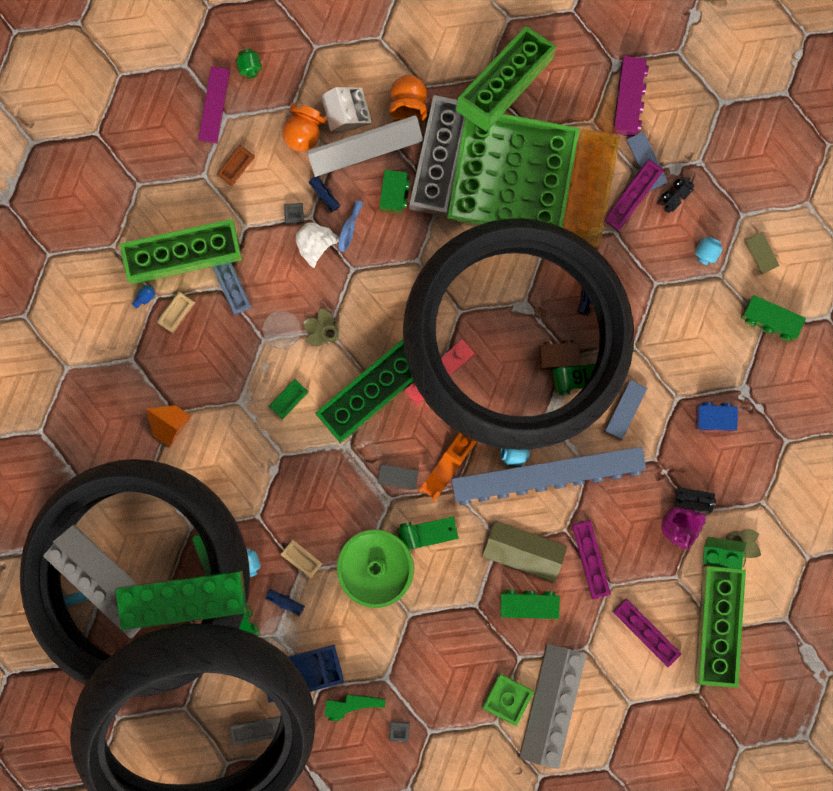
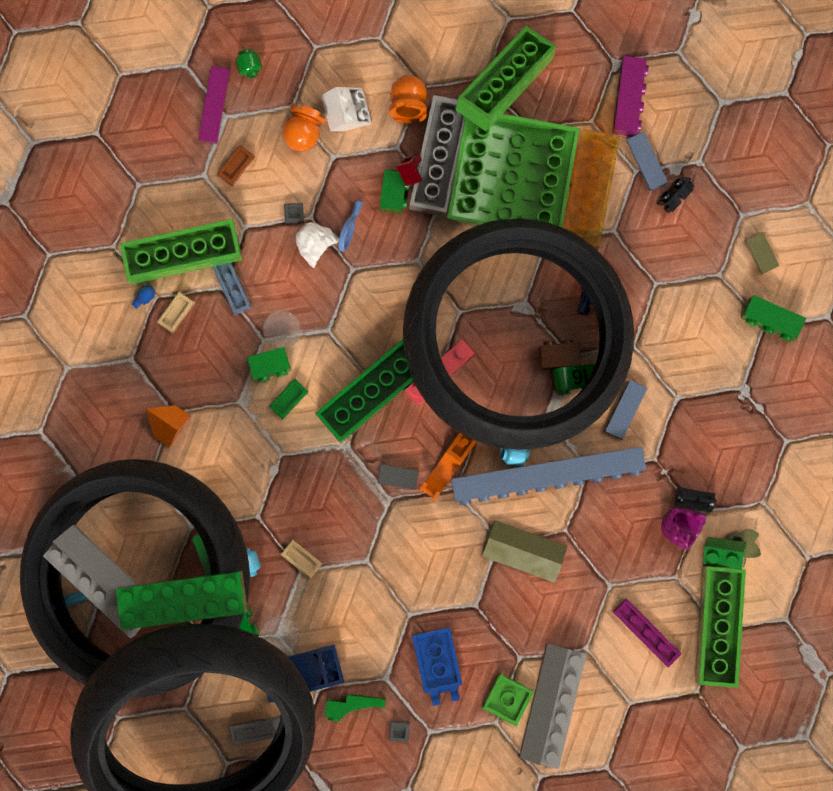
dark blue pin [265,588,305,617] -> none
olive plate [303,309,339,346] -> none
light grey slope [307,115,423,177] -> none
dark blue pin [308,176,341,213] -> none
bright green dish [337,530,415,608] -> none
green door [397,516,459,550] -> none
green brick [500,590,560,619] -> none
magenta tile [572,520,611,600] -> none
magenta tile [603,159,664,232] -> none
medium azure head [694,236,723,265] -> none
blue brick [696,402,738,431] -> none
none -> green brick [247,347,292,383]
none -> dark red panel [396,153,422,186]
none -> blue tile [412,628,462,706]

